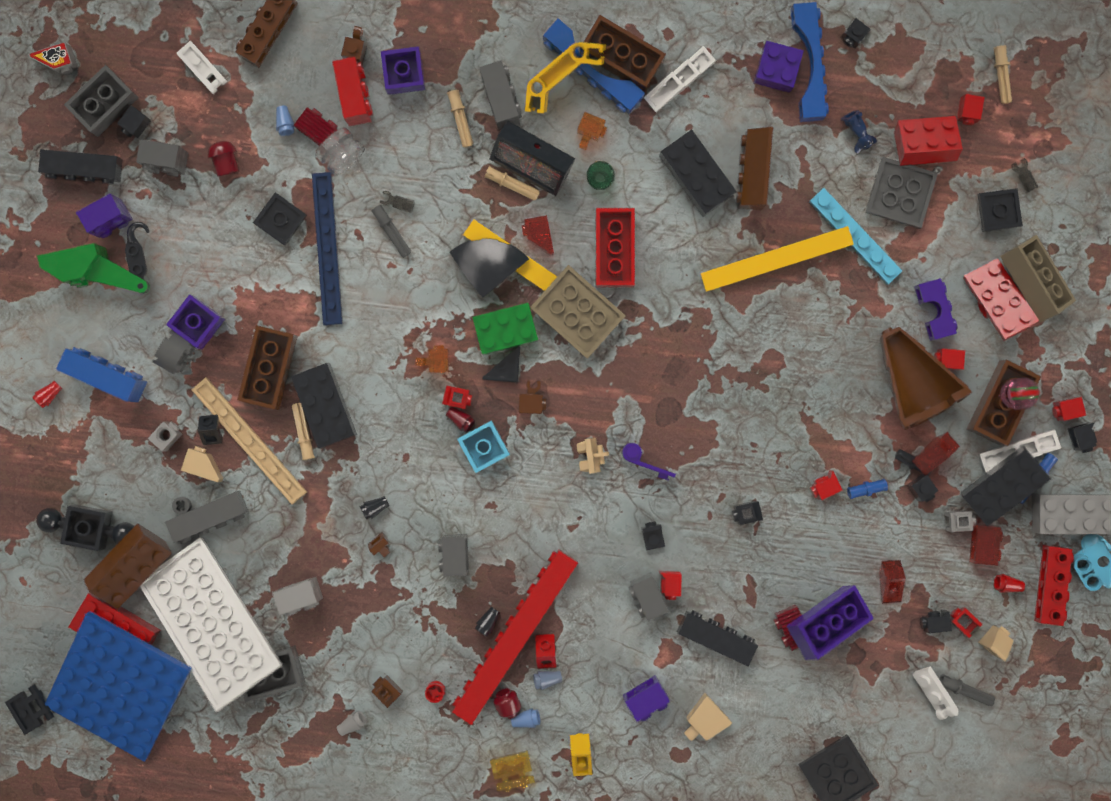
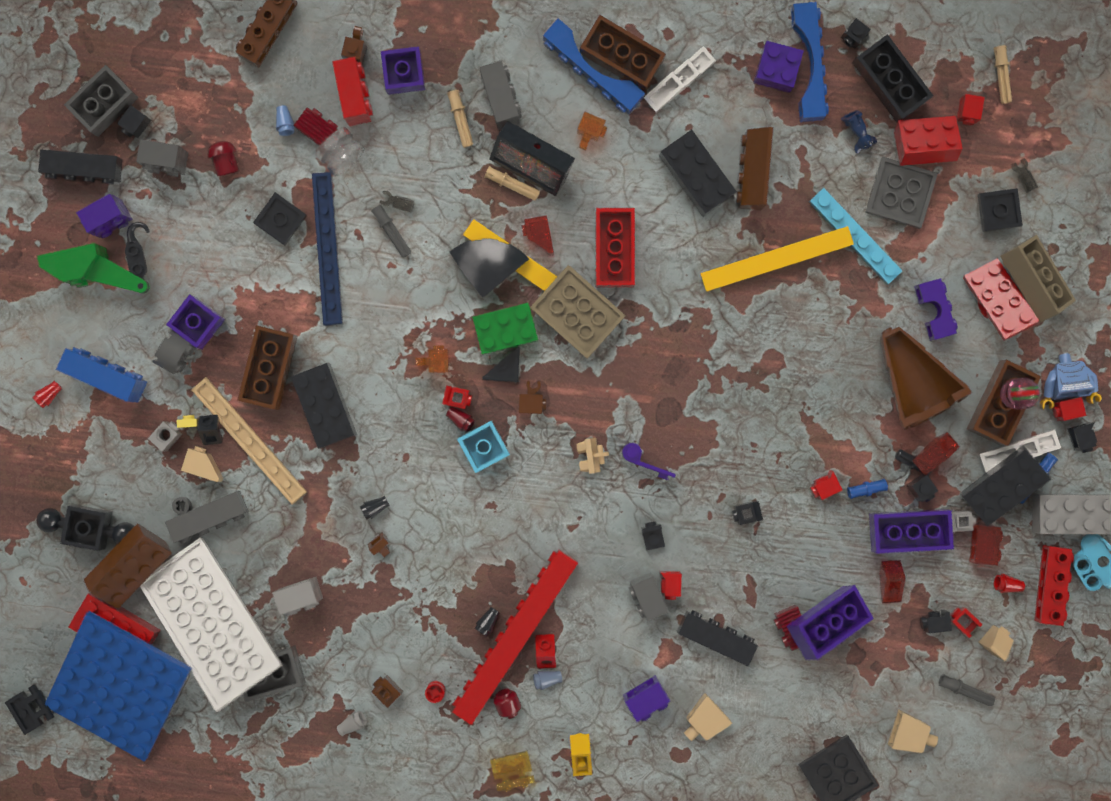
slope [29,42,78,75] -> none
white plate [176,41,227,94] -> none
tan axle [292,403,315,460] -> none
dark grey brick [438,534,469,577] -> none
medium blue cone [511,708,541,728] -> none
yellow piece [525,42,606,113] -> none
clear green hair [587,161,615,190] -> none
white plate [913,666,958,720] -> none
red brick [934,348,965,370] -> none
none -> light yellow plate [177,415,199,428]
none -> black brick [852,34,934,123]
none -> dark purple brick [869,509,954,554]
none -> tan torso [888,709,938,753]
none -> medium blue torso [1040,353,1102,409]

